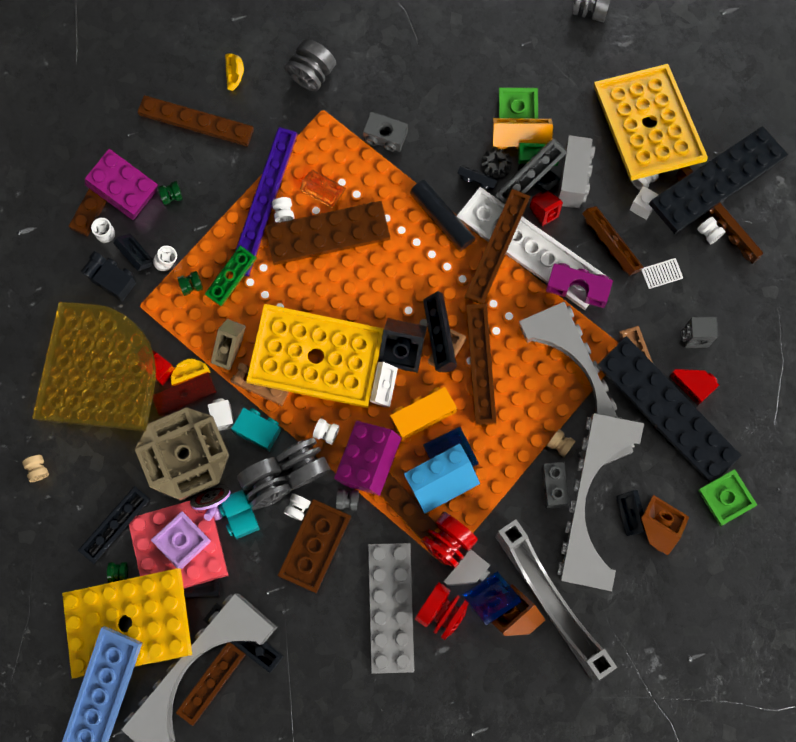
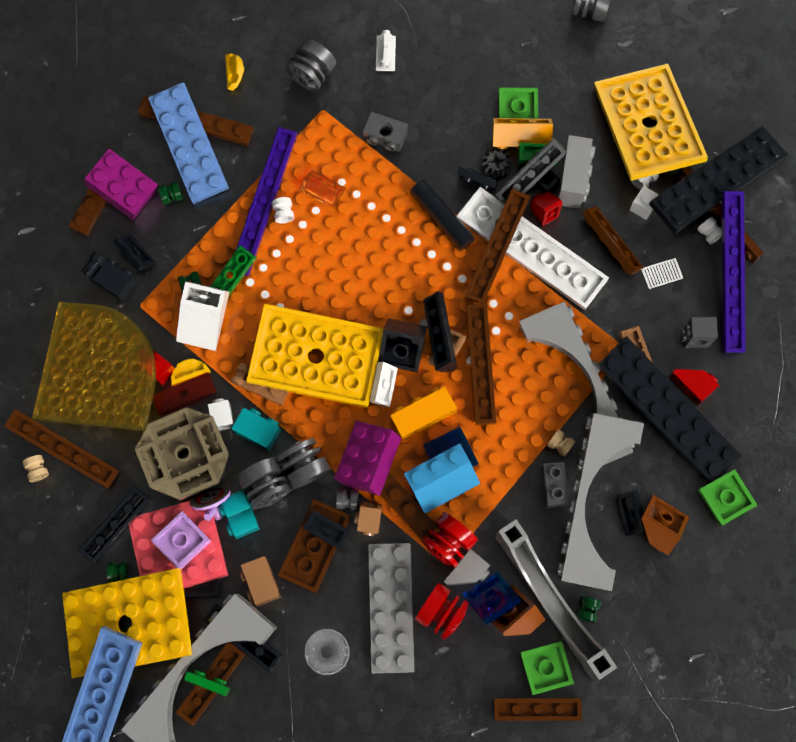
white wheel [91,218,115,243] -> none
white wheel [153,246,177,271] -> none
dark tan slope [211,319,246,370] -> none
reddish brown plate [265,201,390,265] -> none
white wheel [283,493,311,521] -> none
white wheel [312,418,340,445] -> none
magenta arch [546,263,613,308] -> none
none -> reddish brown plate [4,409,120,489]
none -> medium blue plate [148,82,229,204]
none -> white slope [176,282,229,351]
none -> green plate [184,669,230,696]
none -> medium nougat brick [239,556,281,607]
none -> black plate [303,510,350,550]
none -> clear wheel [305,629,350,675]
none -> medium nougat brick [354,502,383,536]
none -> white hinge [376,30,396,71]
none -> reddish brown plate [494,698,582,721]
none -> bright green plate [520,641,574,695]
none -> dark green wheel [576,596,602,623]
none -> dark purple plate [722,191,746,353]

